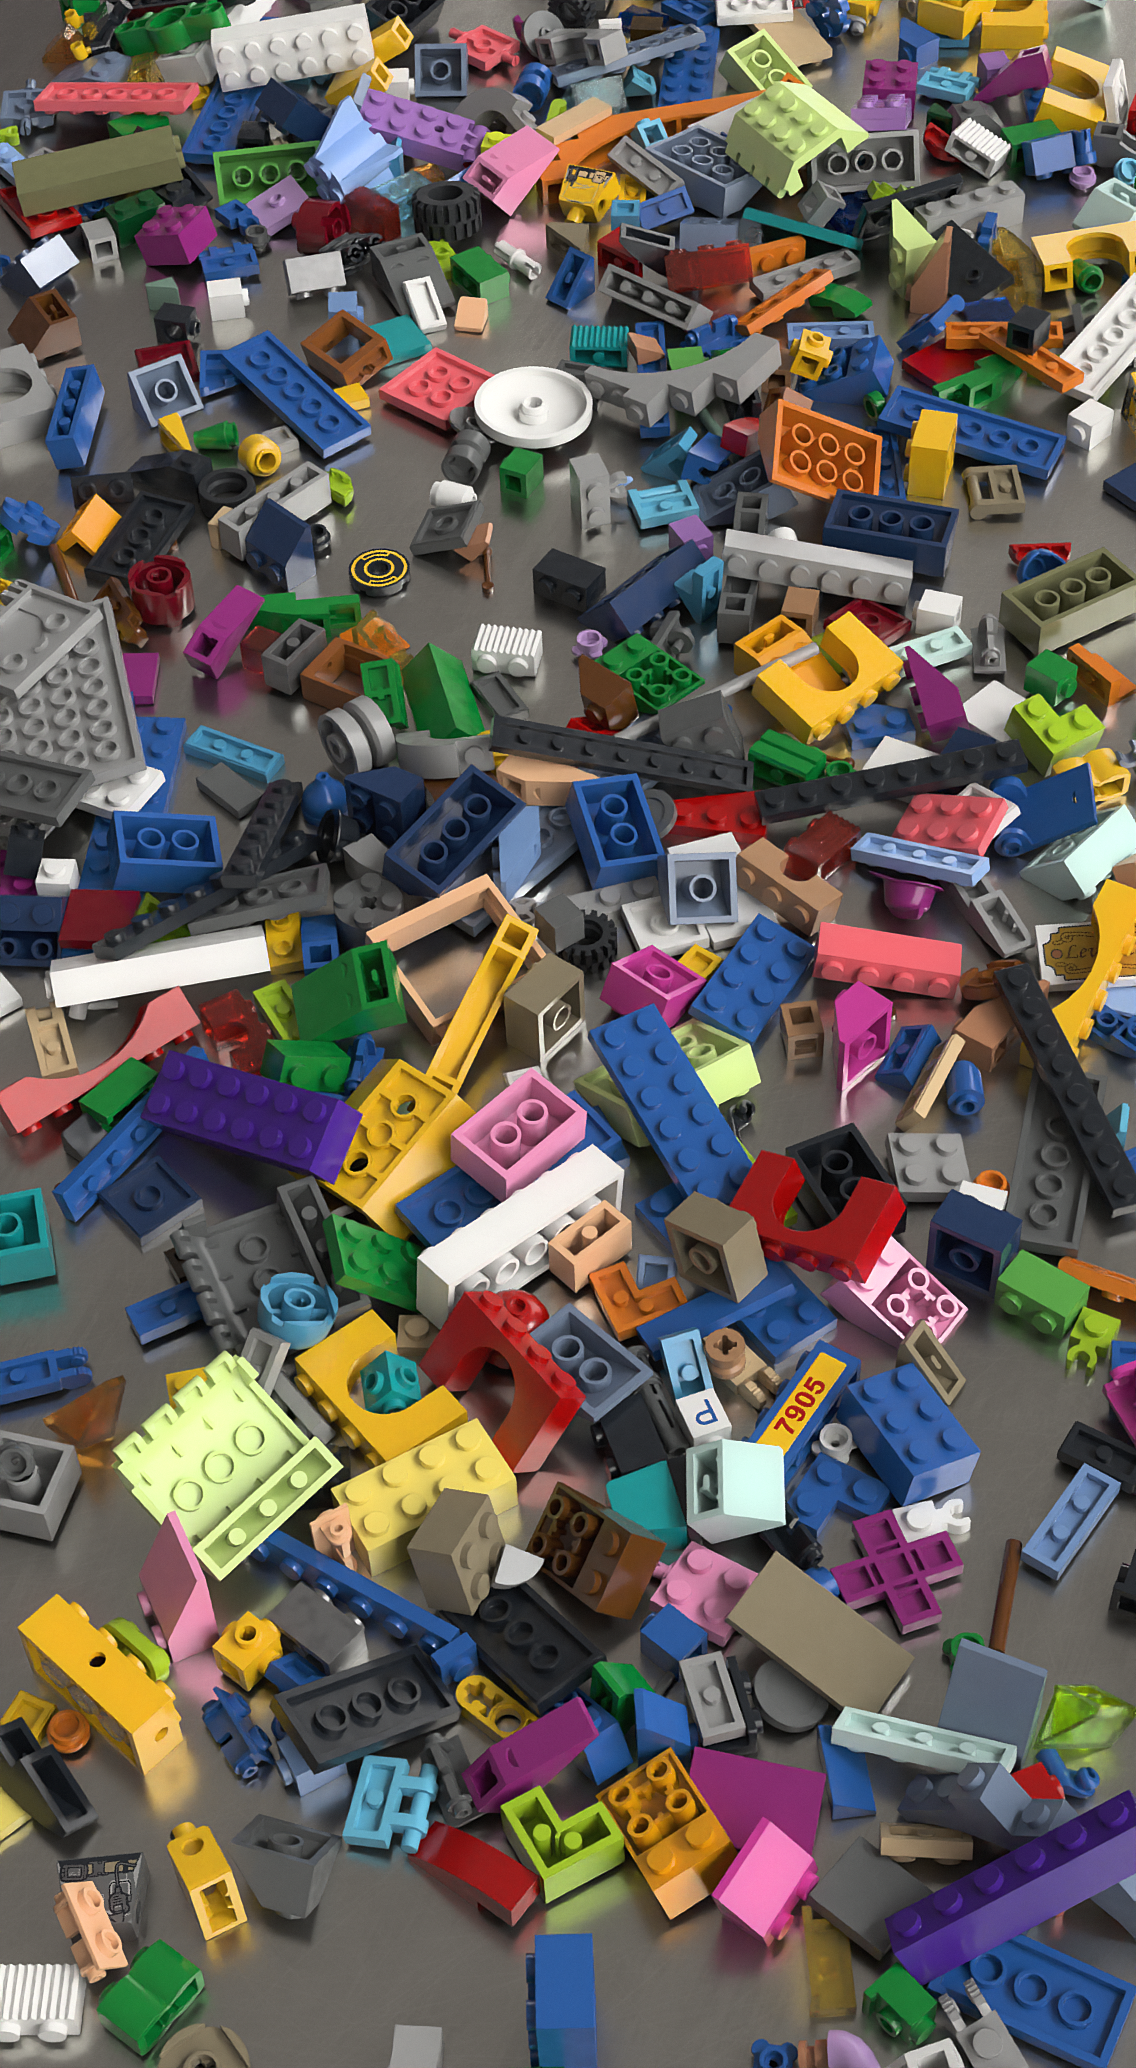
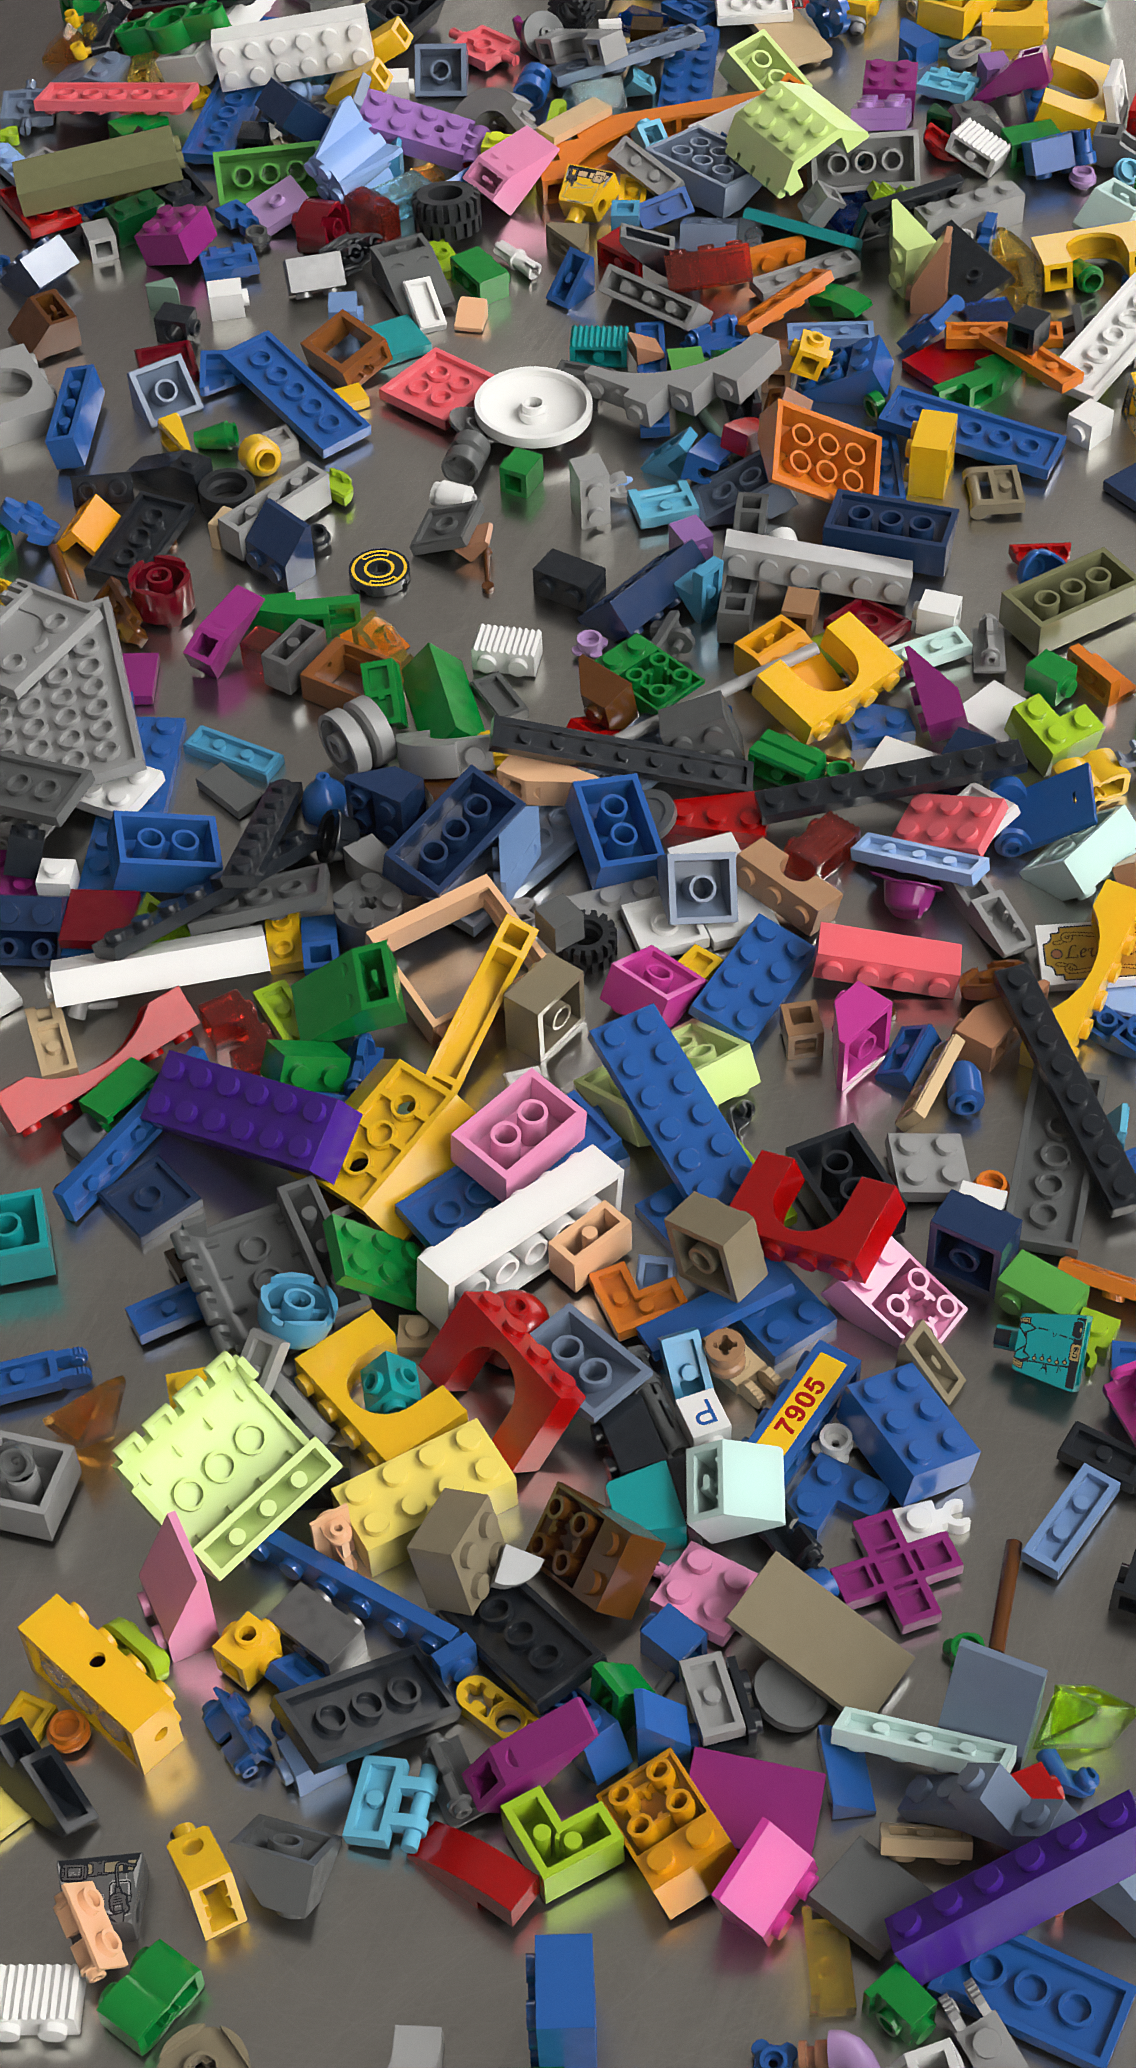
none -> light blue bar [288,81,330,100]
none -> light grey plate [947,36,991,70]
none -> teal torso [993,1313,1093,1392]

